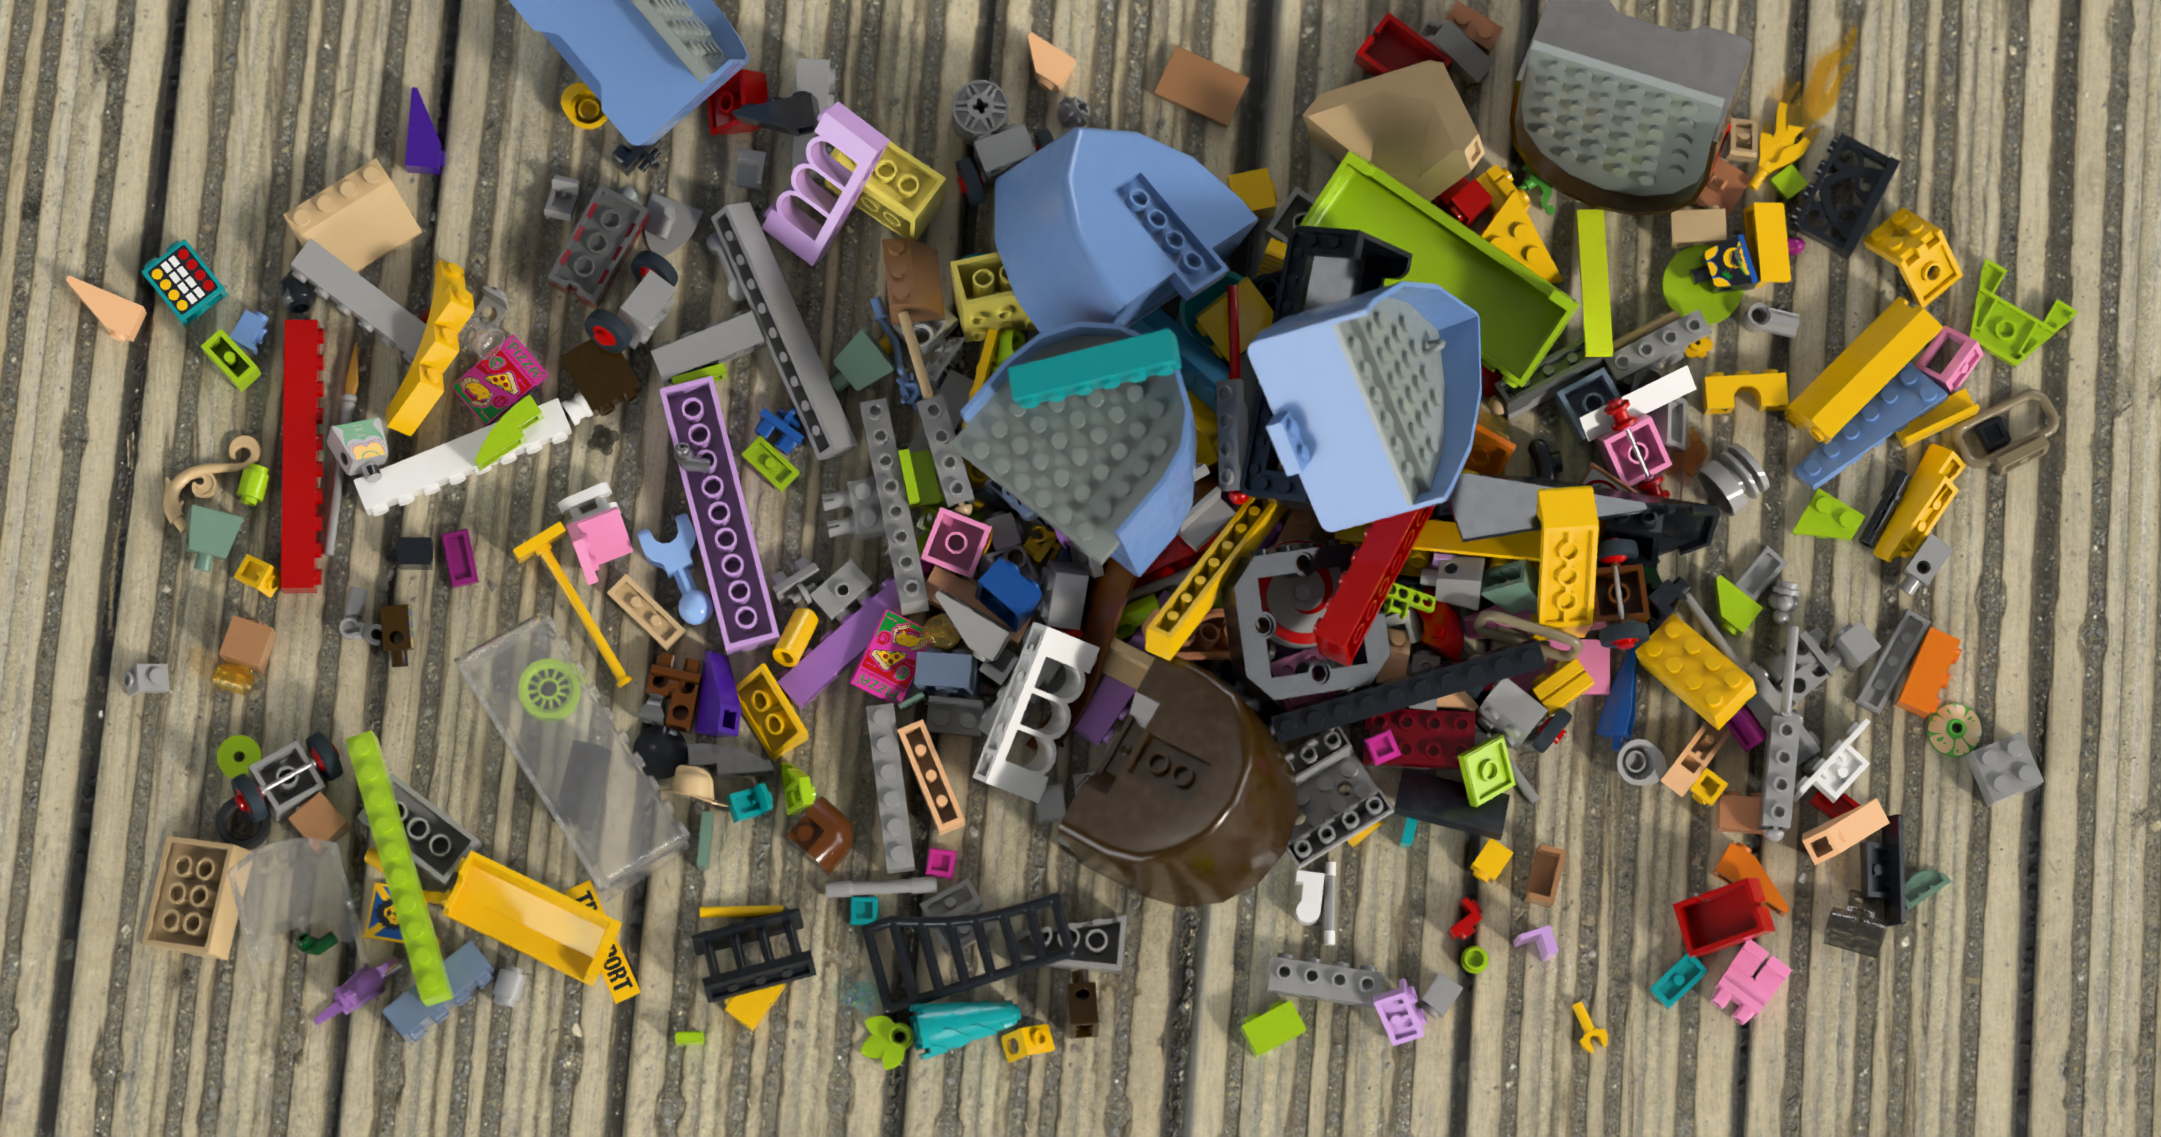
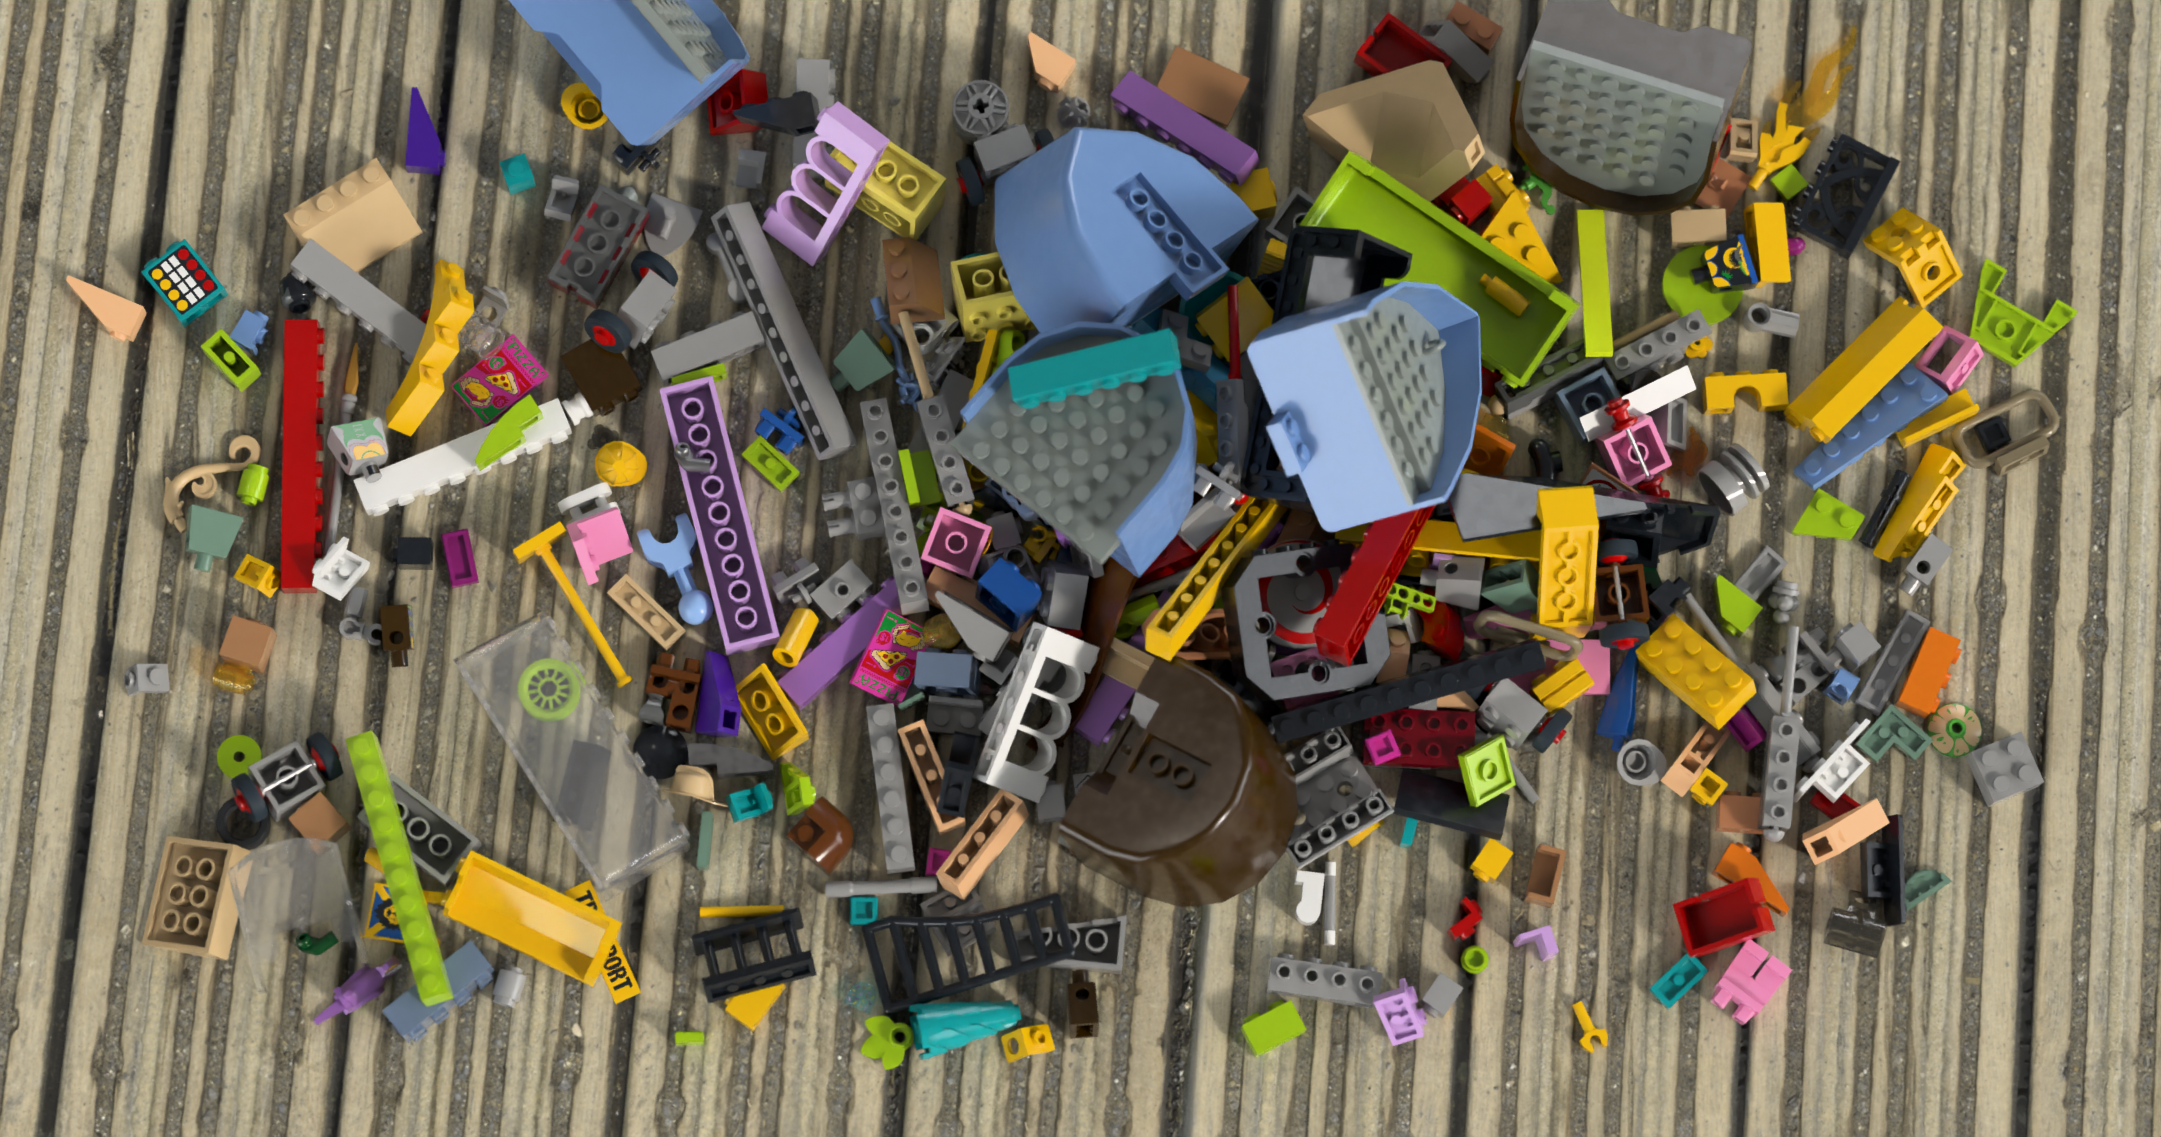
none -> white bracket [312,537,370,601]
none -> teal brick [499,153,536,195]
none -> yellow piece [595,441,647,487]
none -> black panel [936,731,982,818]
none -> light nougat brick [936,789,1029,900]
none -> medium lavender brick [1110,71,1260,187]
none -> light grey plate [1158,308,1212,373]
none -> light grey hips [1194,461,1244,511]
none -> yellow cylinder [1479,273,1531,317]
none -> medium blue leg [1822,667,1860,706]
none -> sand green plate [1854,704,1933,763]

